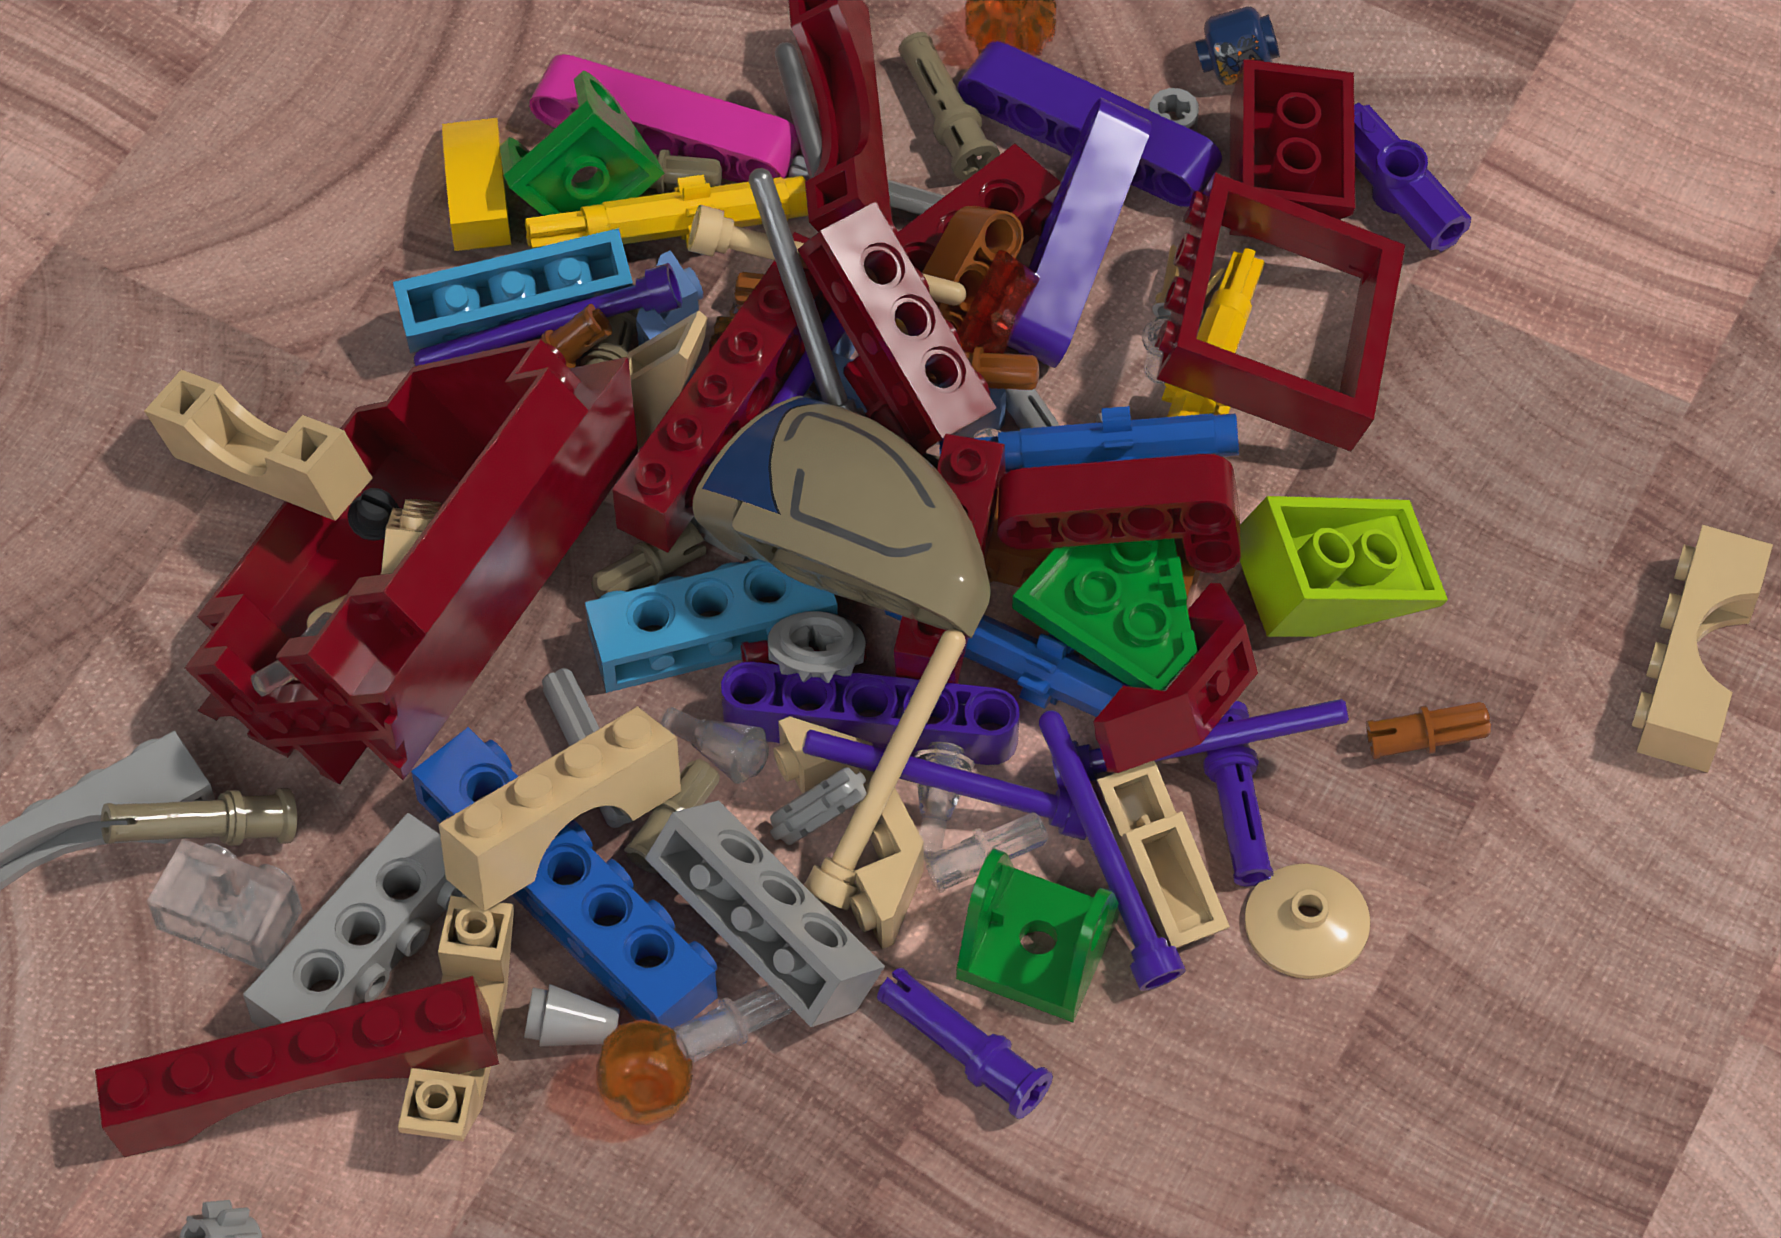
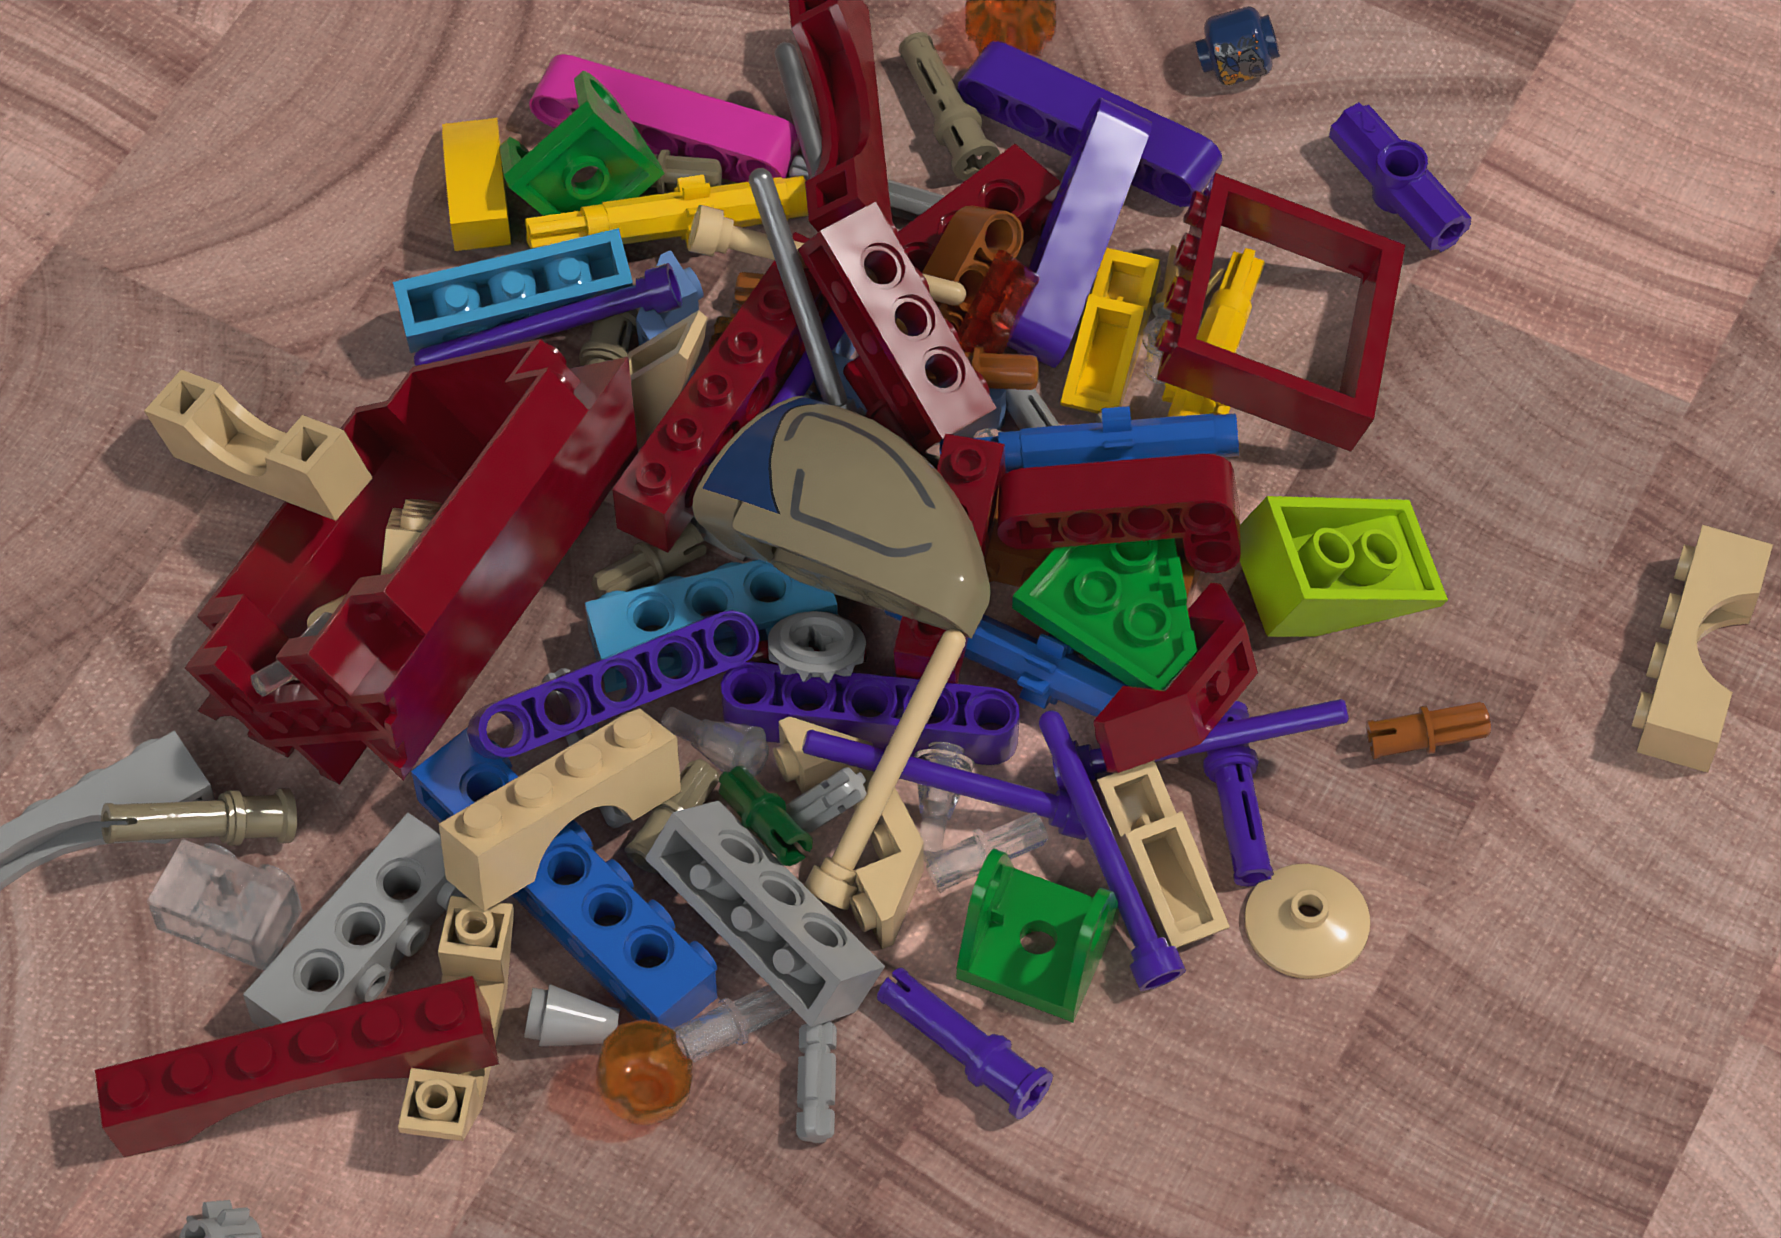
black piece [347,488,400,541] -> none
dark orange axle [541,304,613,369] -> none
light grey bush [1149,88,1199,132] -> none
dark red slope [1229,59,1355,238] -> none
none -> dark purple beam [467,610,760,760]
none -> dark green axle [718,766,813,866]
none -> light grey axle [796,1021,837,1143]
none -> yellow slope [1060,248,1161,414]

